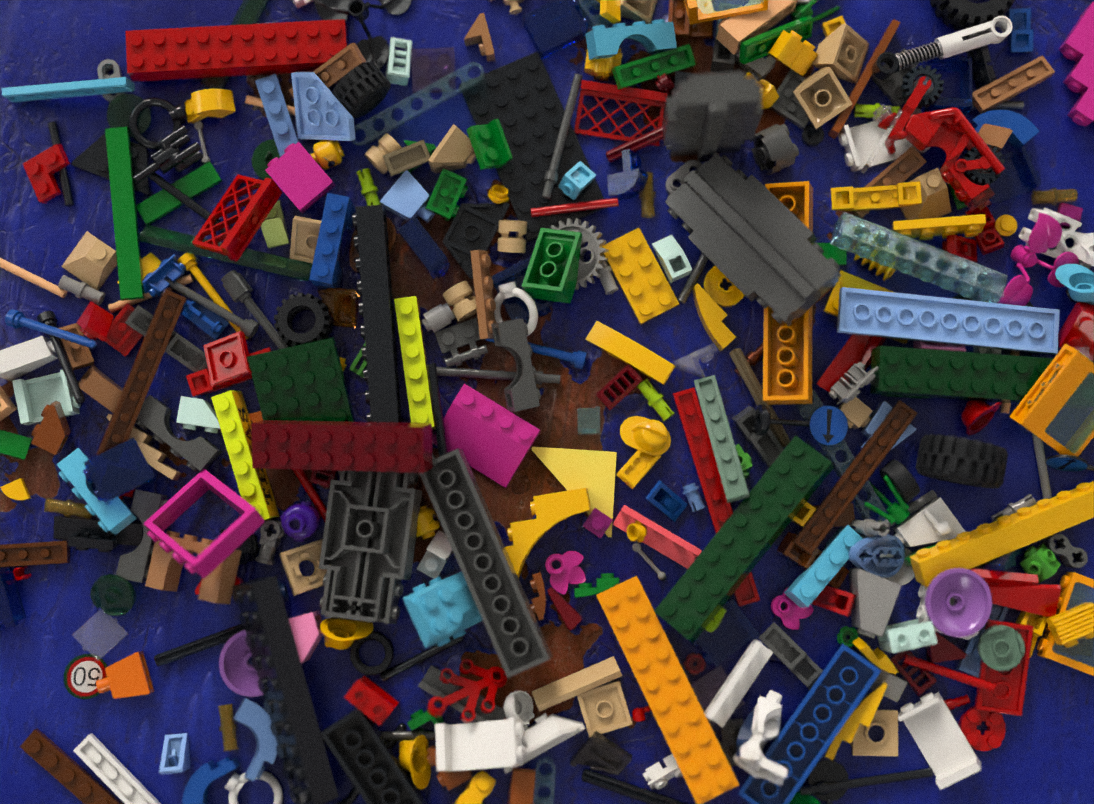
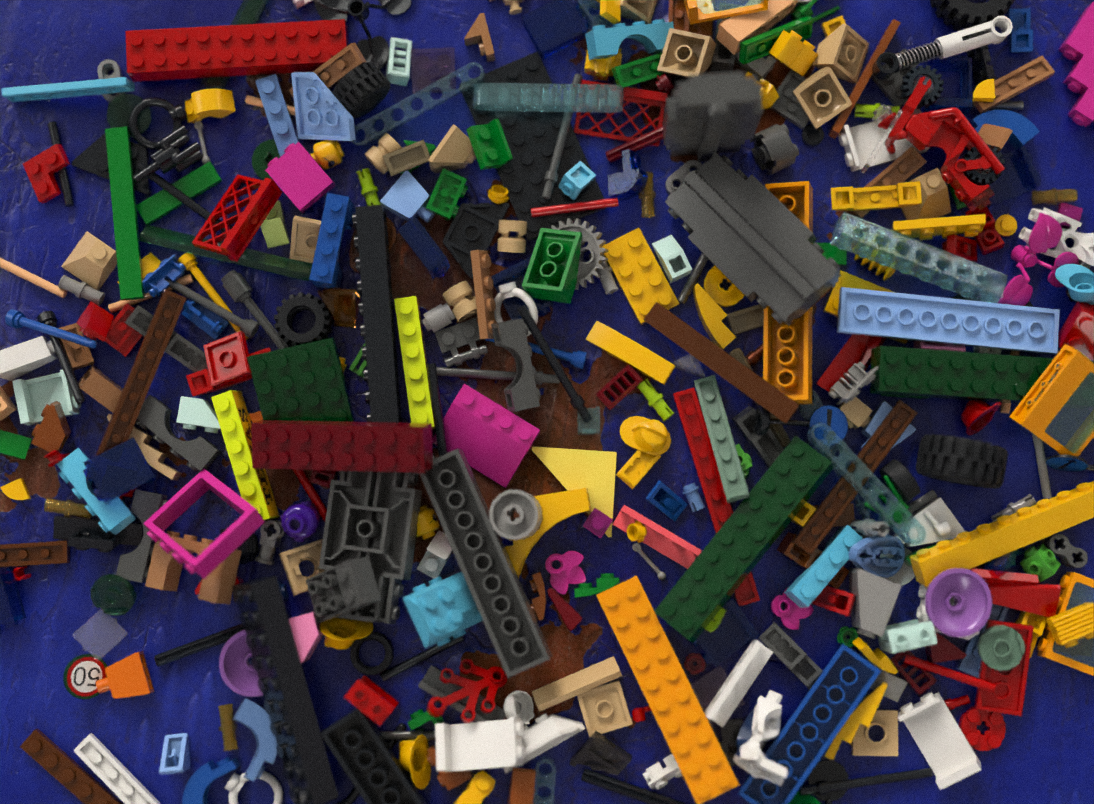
none -> red hand [44,450,71,467]
none -> dark grey slope [306,557,381,623]
none -> clear light blue beam [472,83,624,113]
none -> light grey wheel [489,490,543,540]
none -> black bar [517,305,592,423]
none -> reddish brown tile [644,302,800,424]
none -> tan slope [657,28,716,78]
none -> dark tan tile [727,304,764,335]
none -> clear light blue beam [807,423,926,544]
none -> yellow tile [971,79,995,102]

